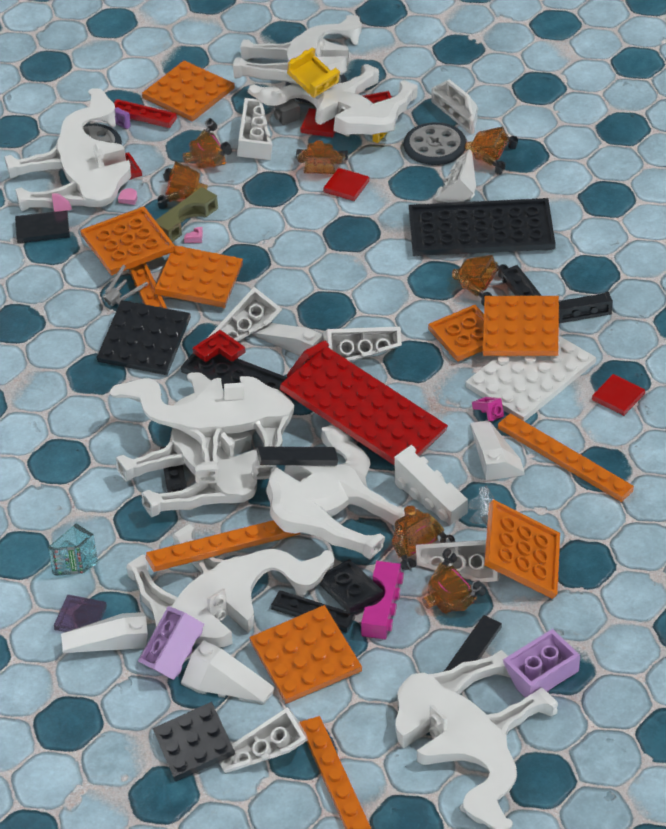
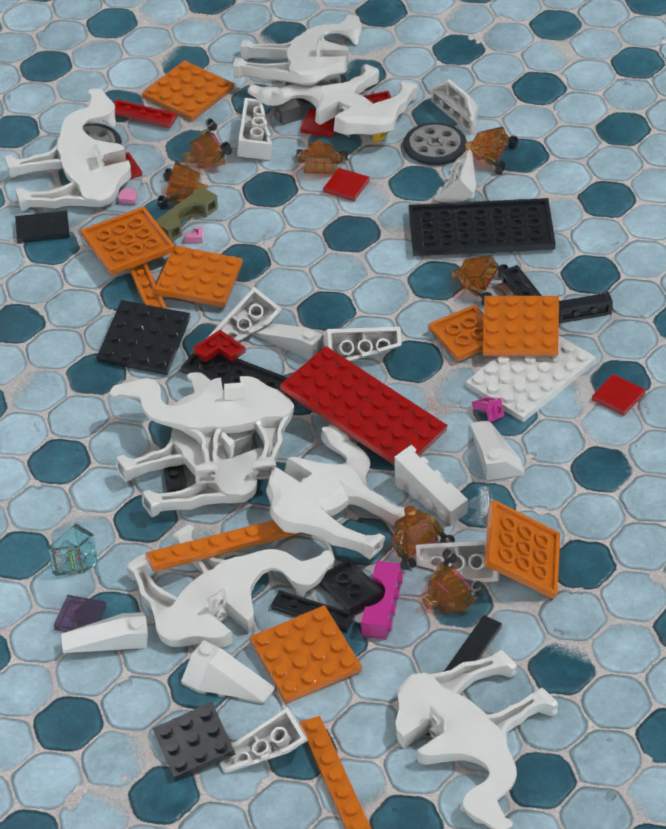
bright pink tile [52,193,72,212] -> none
light grey plant [102,265,148,306] -> none
medium lavender tile [115,107,131,129] -> none
lavender slope [138,606,204,680] -> none
black tile [257,446,338,466] -> none
yellow panel [287,47,340,98] -> none
red tile [287,340,329,377] -> none
orange plate [498,413,634,502] -> none
lavender slope [503,629,580,698] -> none

